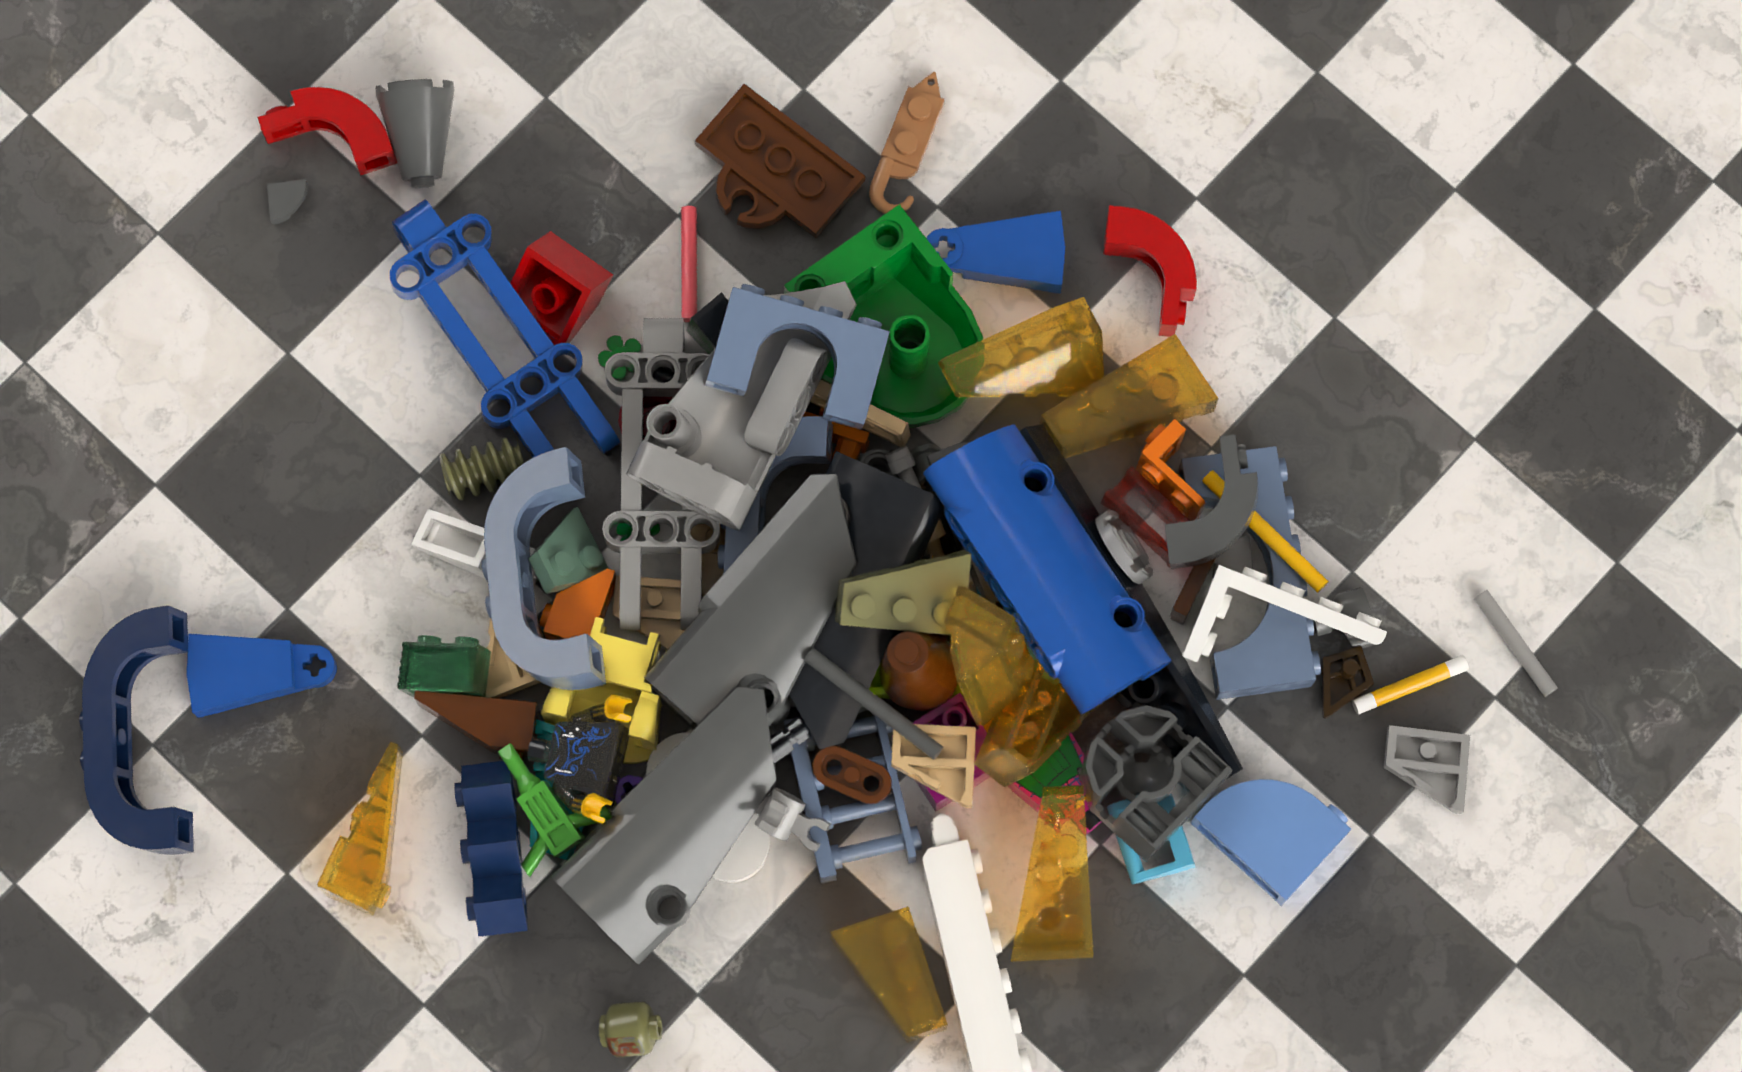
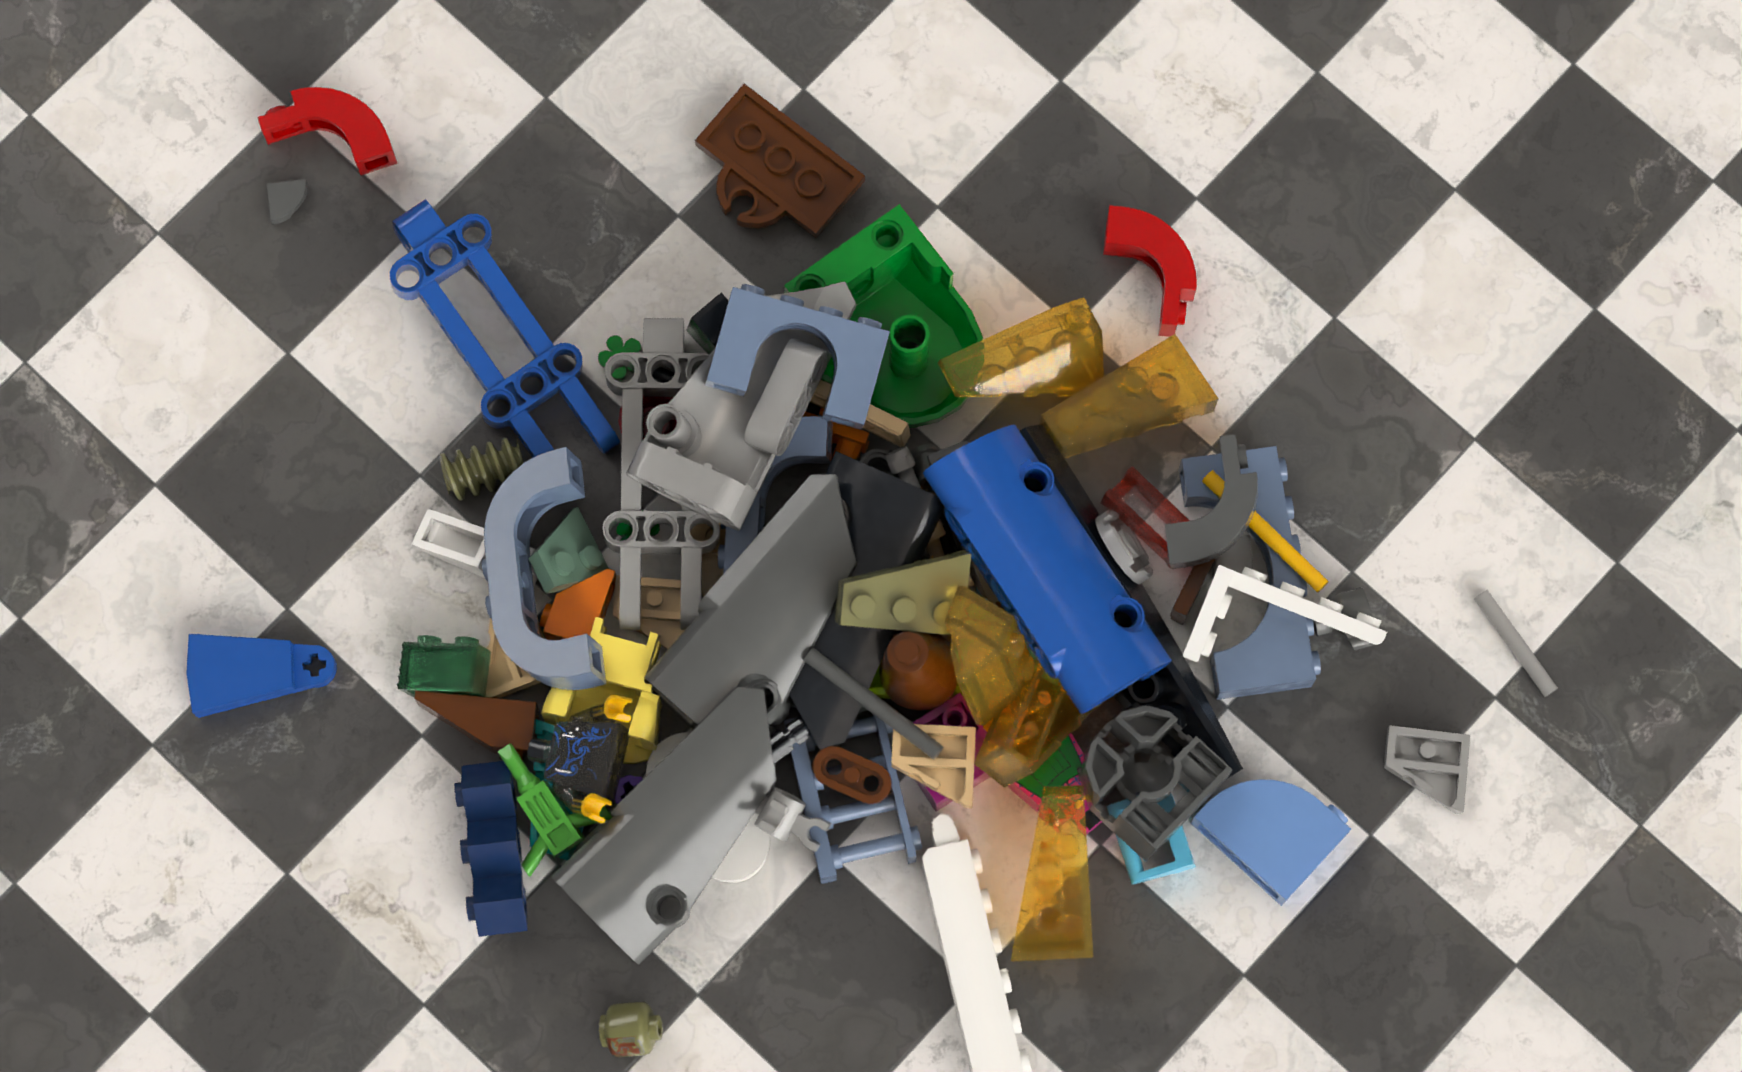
dark blue arch [79,605,194,855] -> none
clear yellow wedge [317,742,403,916] -> none
dark grey cone [375,79,454,188] -> none
red slope [510,231,613,345] -> none
coral bar [681,206,697,323] -> none
clear yellow wedge [830,906,948,1043] -> none
medium nougat plate [869,72,945,214] -> none
blue piece [926,211,1065,294] -> none
orange bracket [1135,419,1206,522] -> none
dark brown piece [1322,646,1374,719] -> none
yellow bar [1352,655,1469,715] -> none

